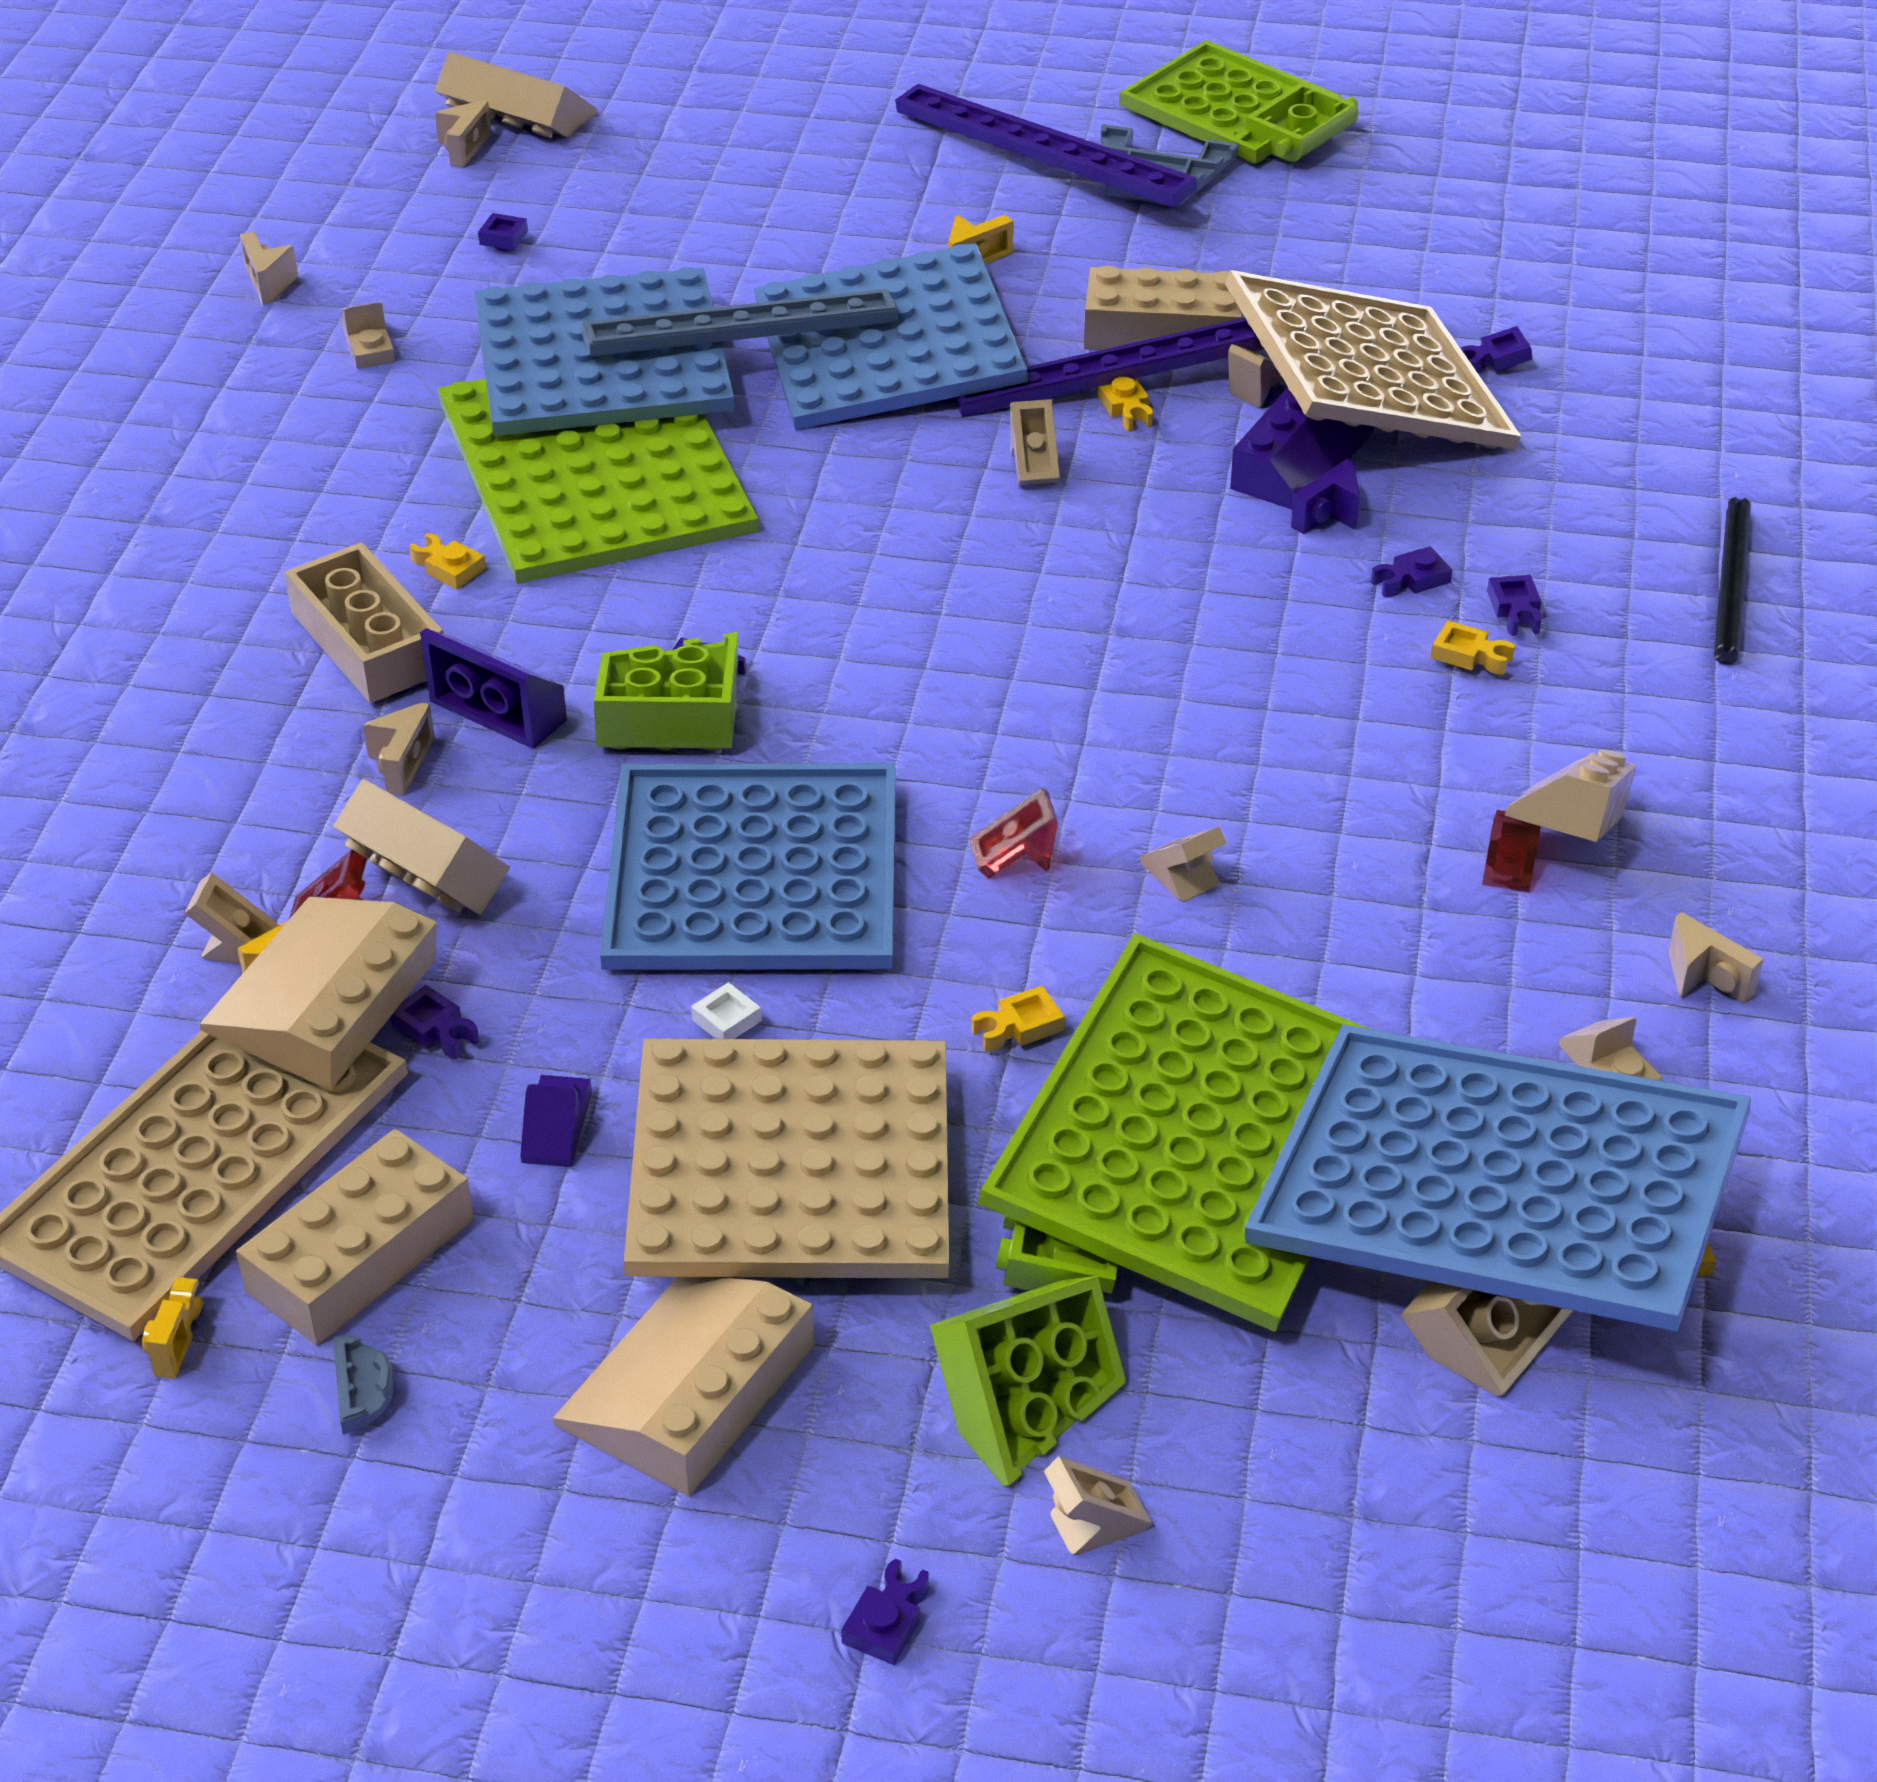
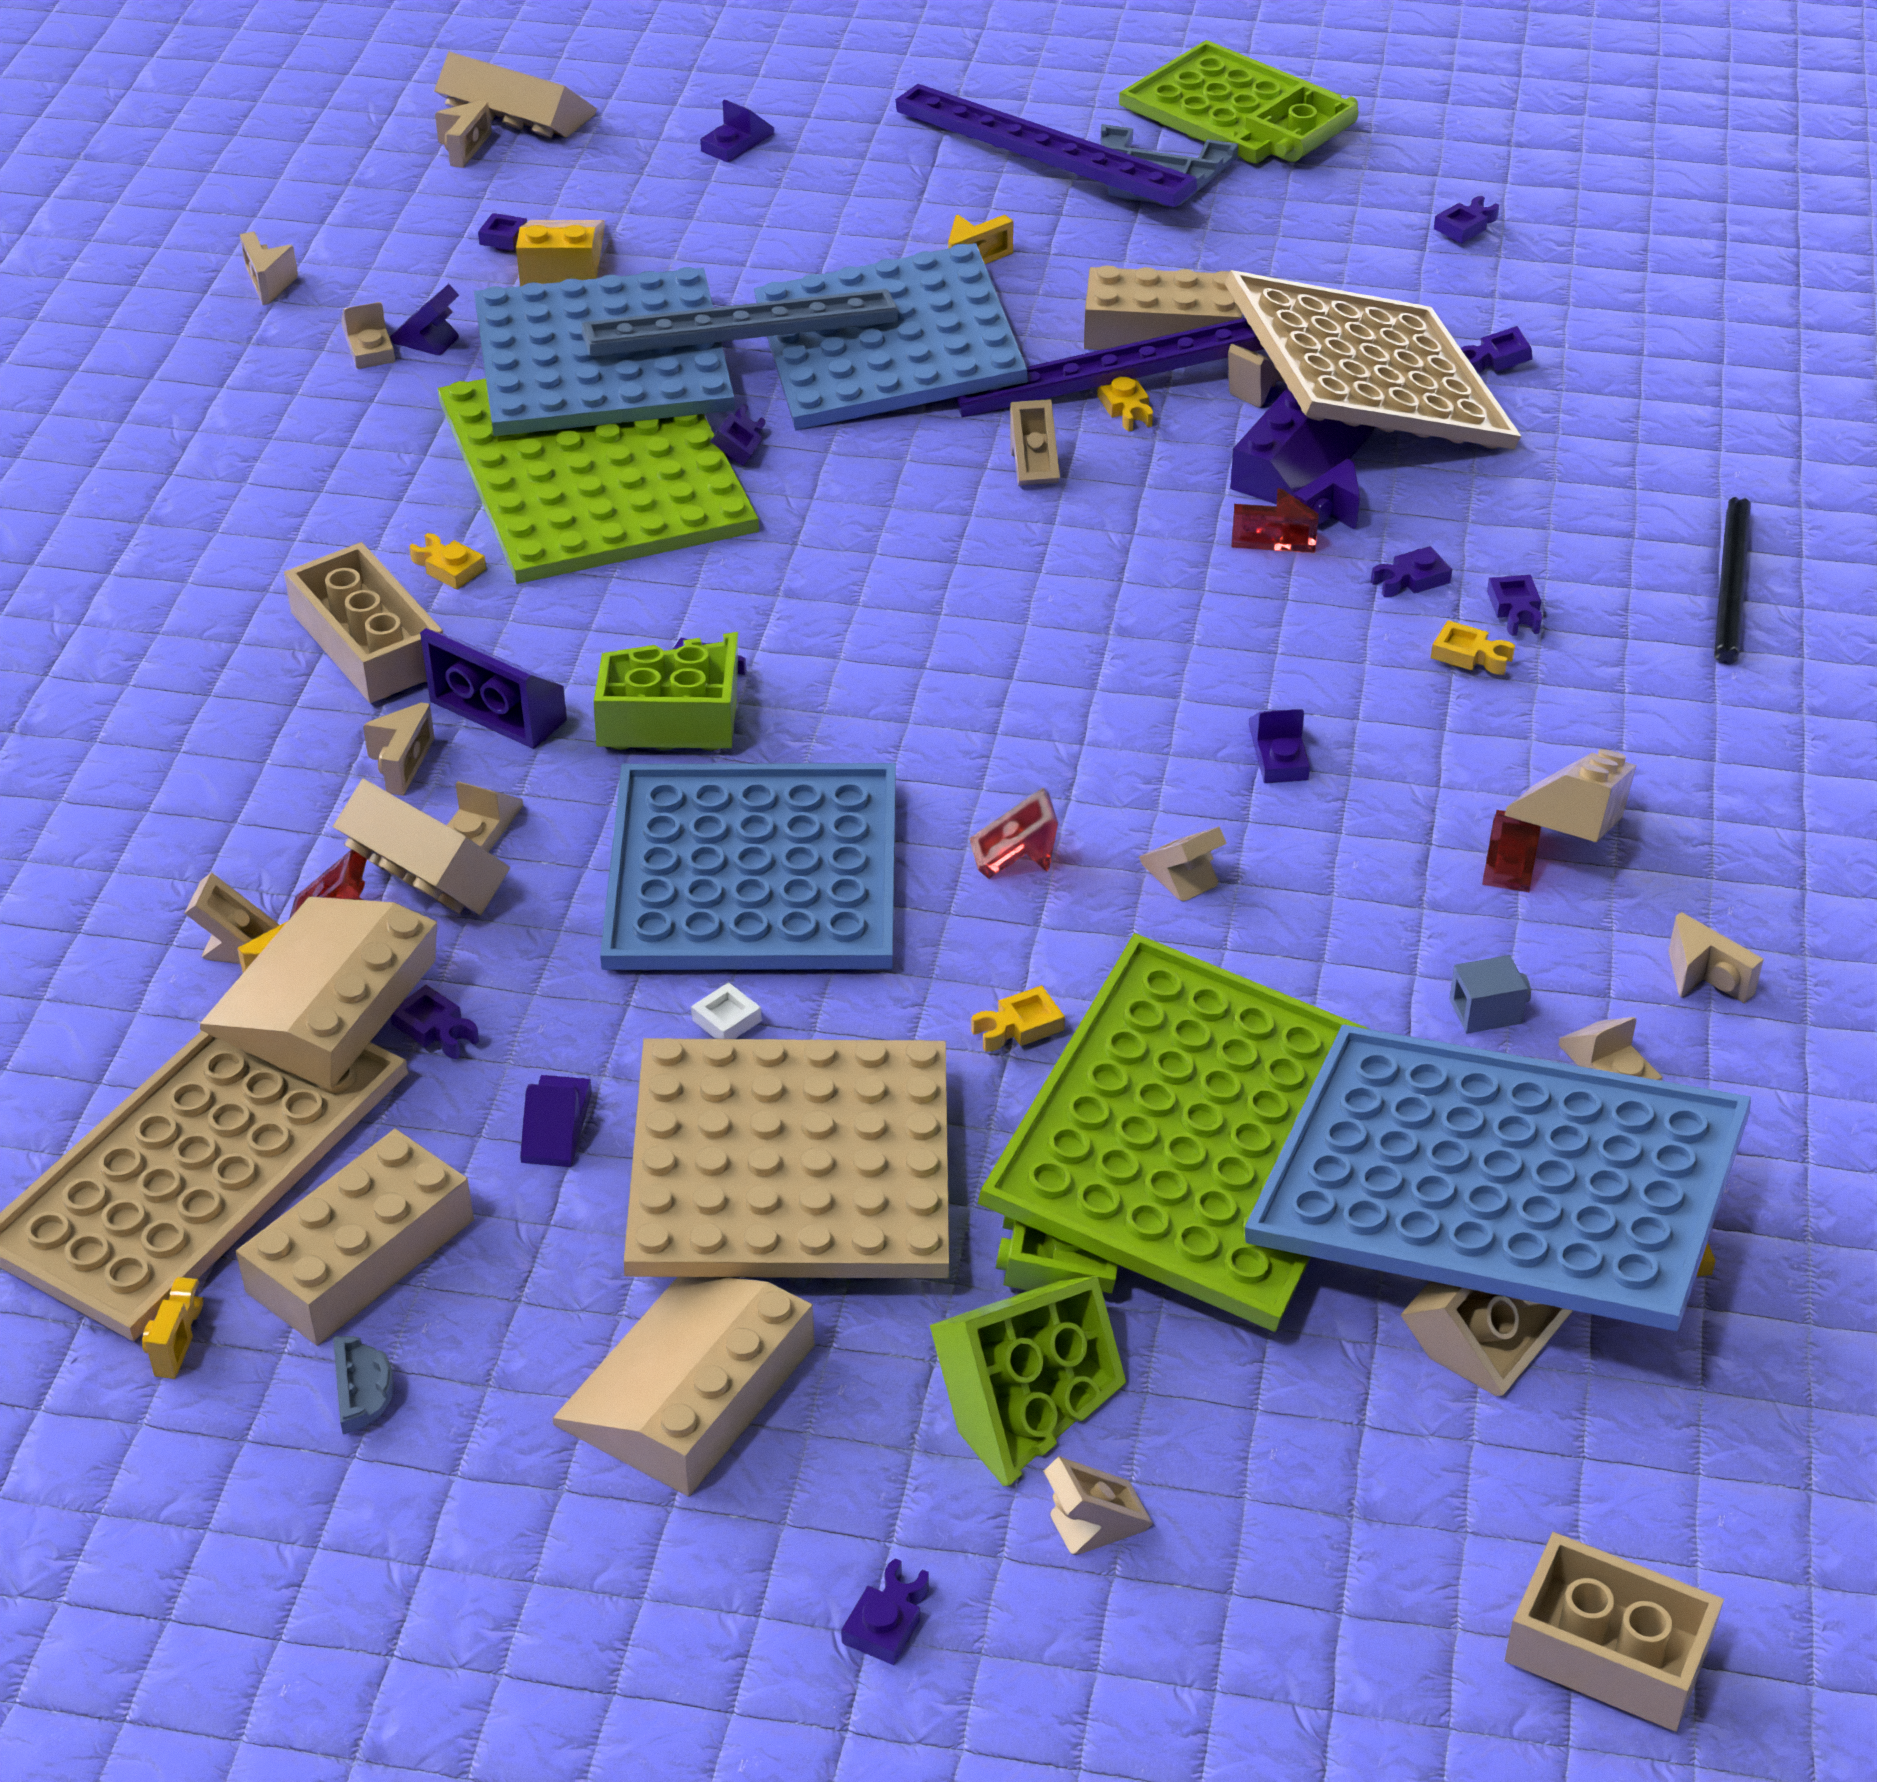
none -> dark purple slope [389,283,459,355]
none -> tan slope [447,781,523,852]
none -> yellow slope [516,220,605,286]
none -> dark purple slope [700,99,774,163]
none -> dark purple plate [710,404,766,466]
none -> clear red slope [1231,488,1319,553]
none -> dark purple slope [1249,709,1310,783]
none -> dark purple plate [1434,196,1499,243]
none -> sand blue brick [1449,955,1531,1034]
none -> brick [1504,1532,1724,1732]

